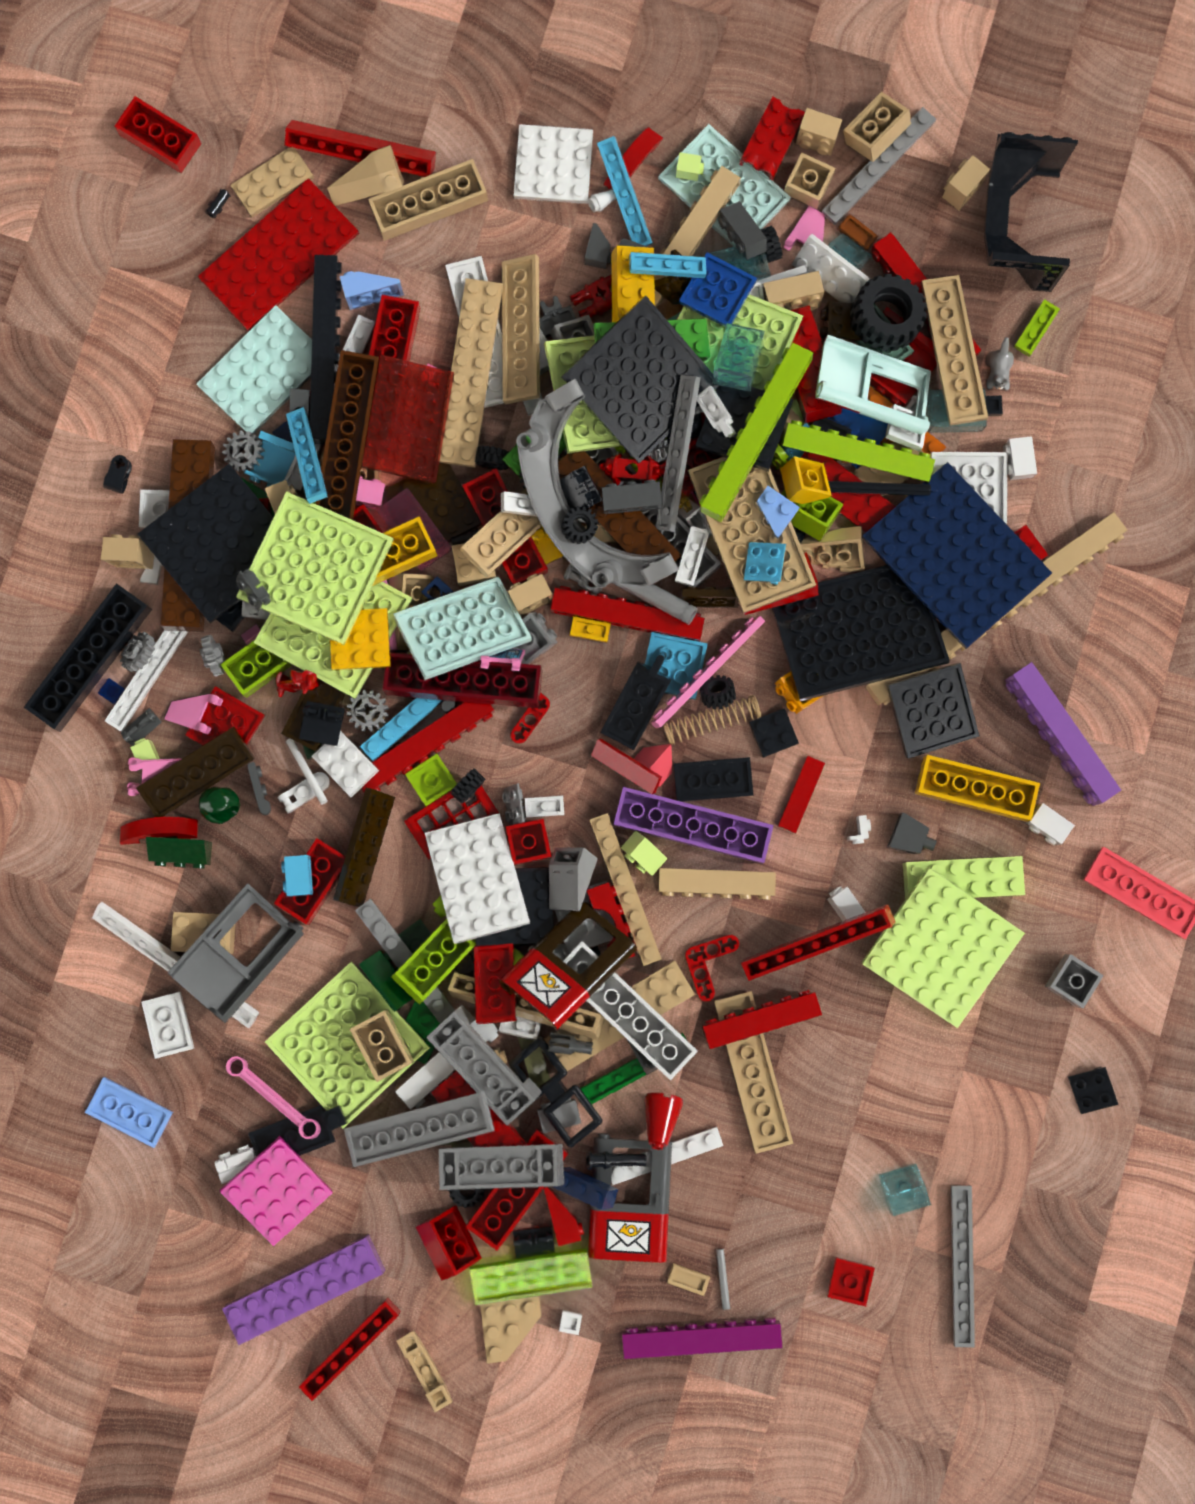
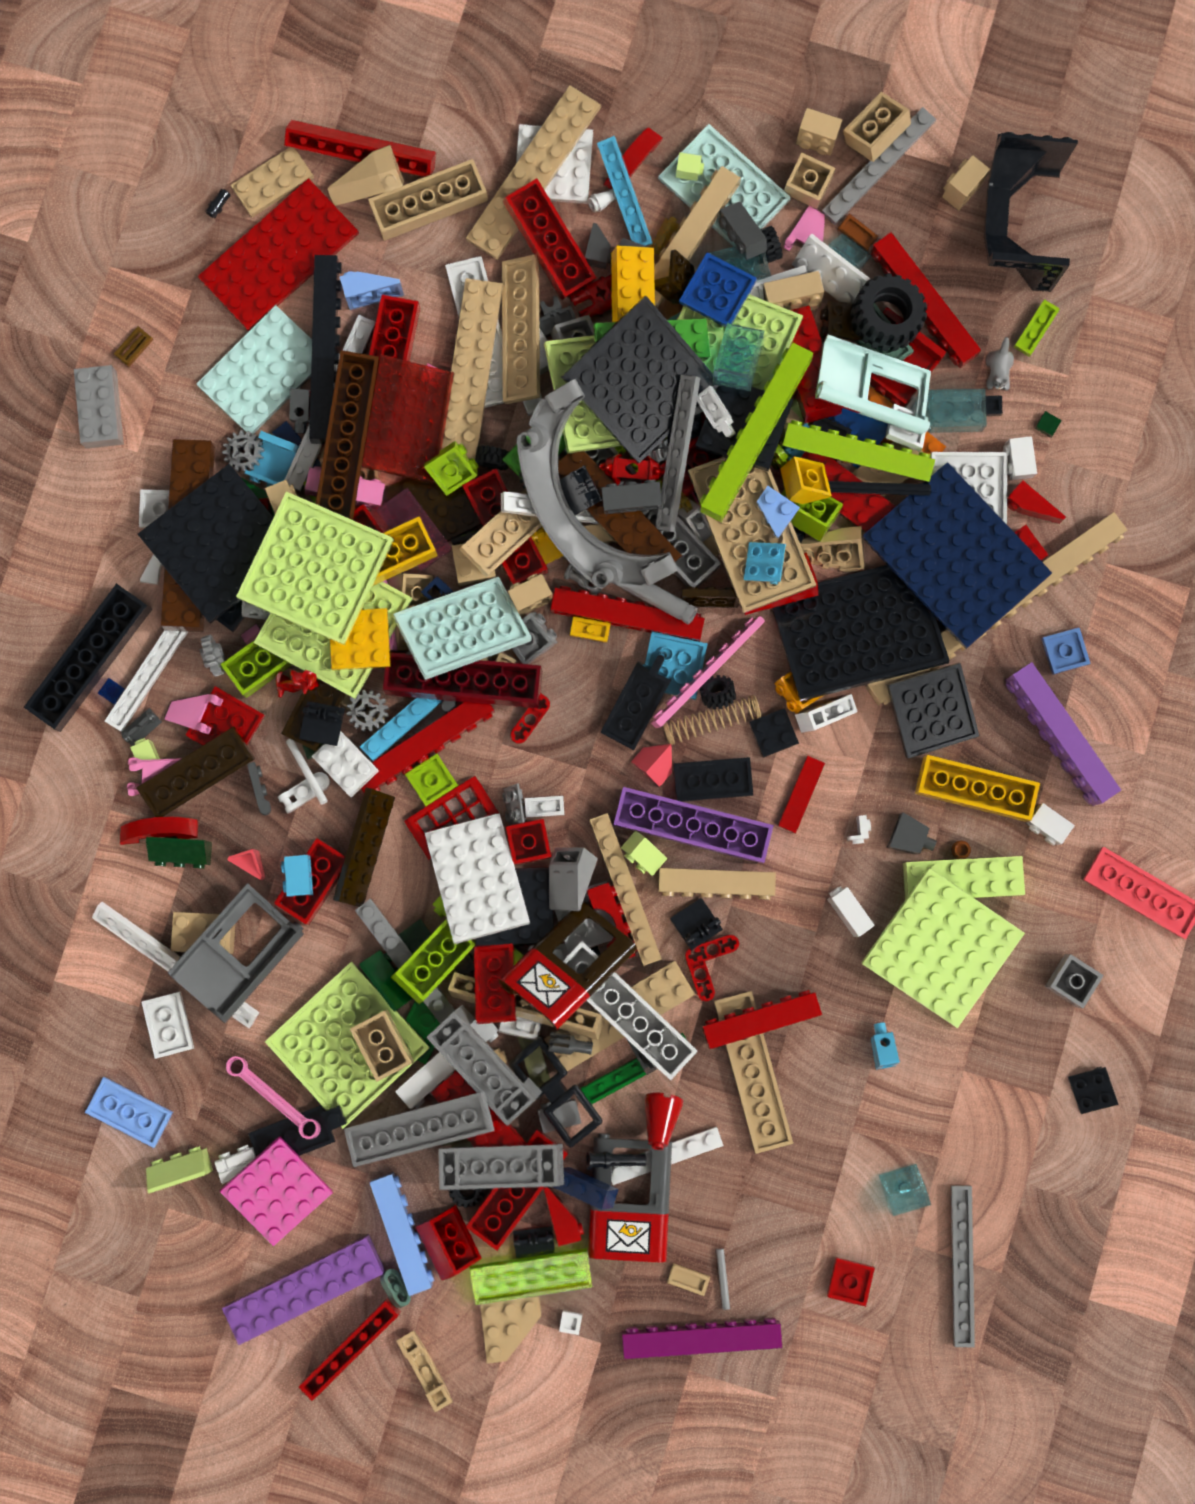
tan brick [101,534,155,569] -> none
black piece [103,455,132,494] -> none
red brick [114,96,202,174] -> none
light grey gear [120,632,156,672] -> none
dark green piece [199,787,240,824] -> none
dark grey hinge [236,569,271,611] -> none
medium azure plate [286,407,328,504] -> none
black tyre [450,768,486,804] -> none
bright pink flag [480,649,525,671] -> none
black tyre [561,506,598,544] -> none
tile [591,738,662,794] -> none
medium azure plate [629,252,706,278] -> none
white plate [675,526,710,587] -> none
red piece [739,96,805,181] -> none
red brick [741,904,896,981] -> none
tan plate [921,275,988,426] -> none
none -> light grey brick [74,365,124,449]
none -> pearl gold tile [114,326,154,367]
none -> yellowish green slope [146,1146,213,1194]
none -> coral slope [227,849,265,880]
none -> light blue brick [370,1172,435,1296]
none -> sand green plate [380,1269,411,1308]
none -> lime plate [424,441,478,496]
none -> tan plate [466,85,601,260]
none -> red brick [503,178,597,300]
none -> clear yellow hinge [650,216,681,255]
none -> black hinge [670,897,723,951]
none -> white slope [795,694,858,733]
none -> medium azure torso [871,1022,900,1070]
none -> dark orange plate [951,840,971,859]
none -> red slope [1007,480,1066,524]
none -> dark green tile [1035,411,1062,438]
none -> medium blue plate [1041,627,1091,675]

